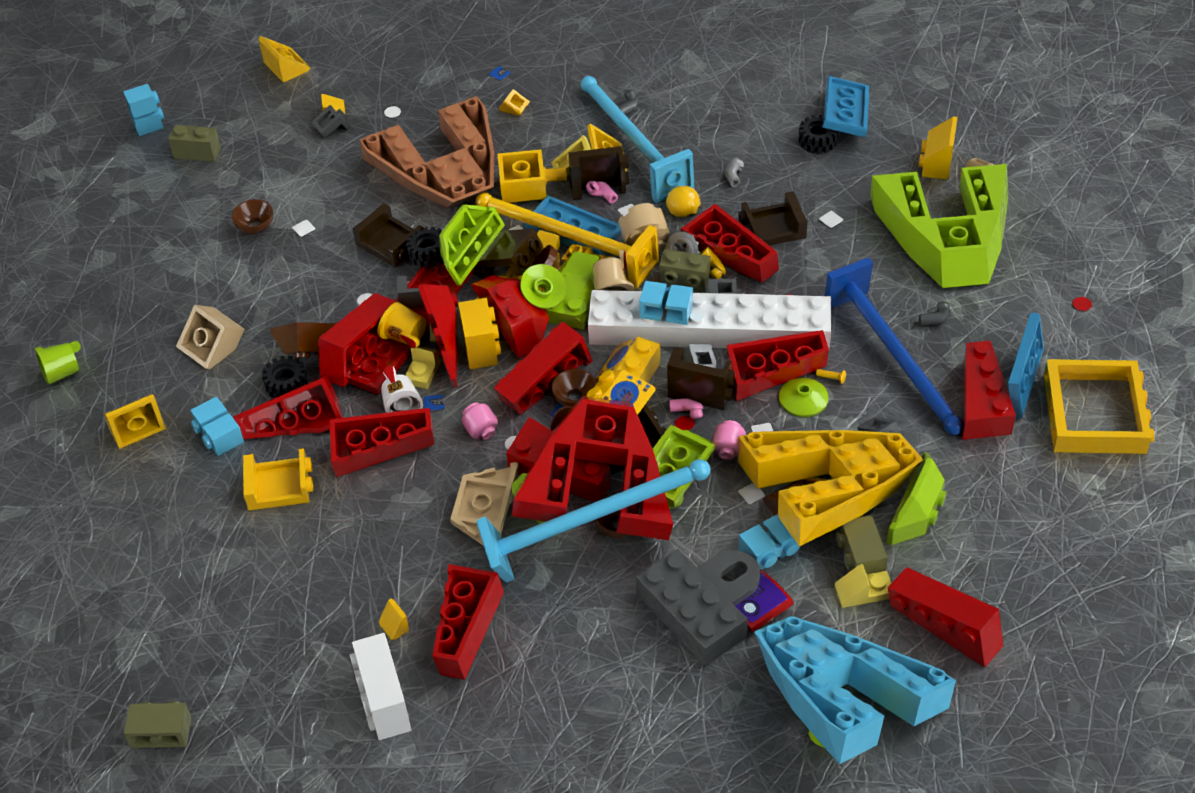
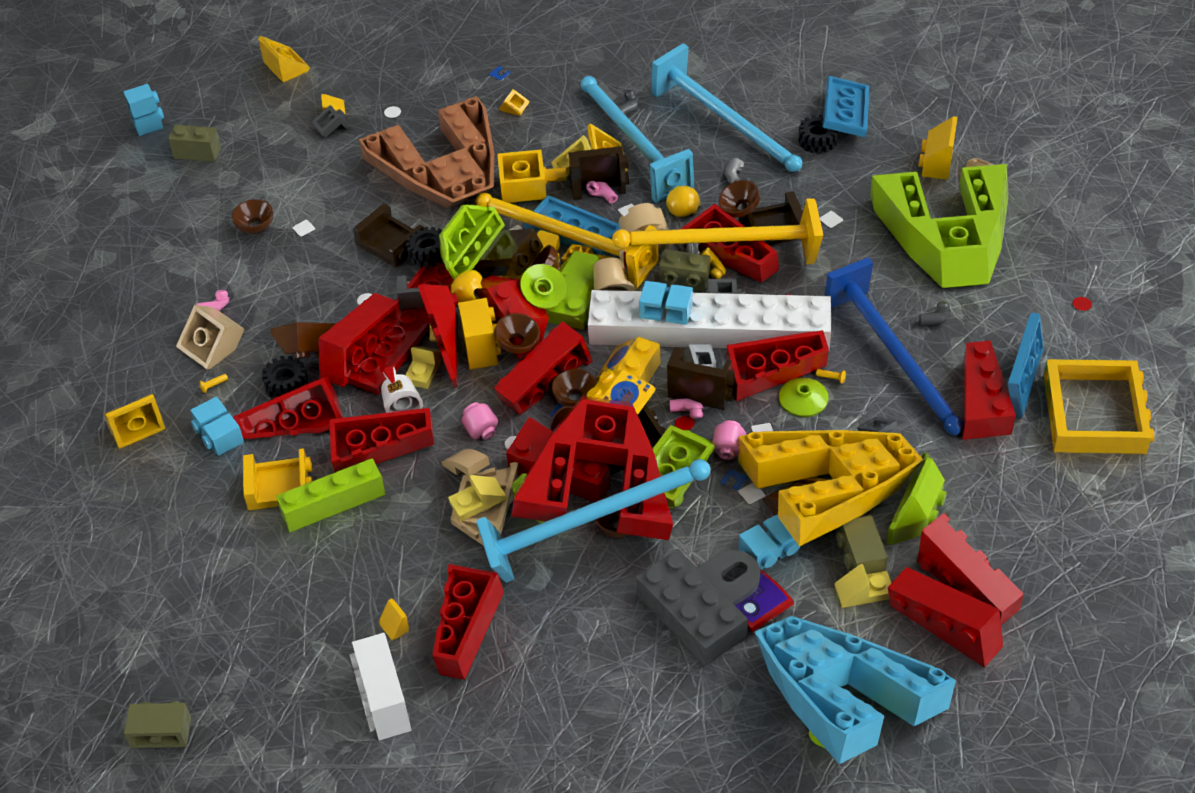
lime hat [34,341,81,385] -> none
yellow hat [378,302,426,348] -> none
blue sticker [424,394,444,411] -> none
none -> bright pink arm [197,290,230,311]
none -> yellow piece [199,374,228,394]
none -> lime brick [276,458,386,532]
none -> tan slope [442,449,490,476]
none -> light yellow slope [448,475,507,522]
none -> yellow hair [451,270,482,302]
none -> reddish brown piece [495,313,540,354]
none -> yellow piece [612,198,824,265]
none -> medium azure piece [651,43,803,172]
none -> reddish brown piece [719,180,760,217]
none -> blue sticker [721,469,747,491]
none -> wedge [917,513,1024,625]

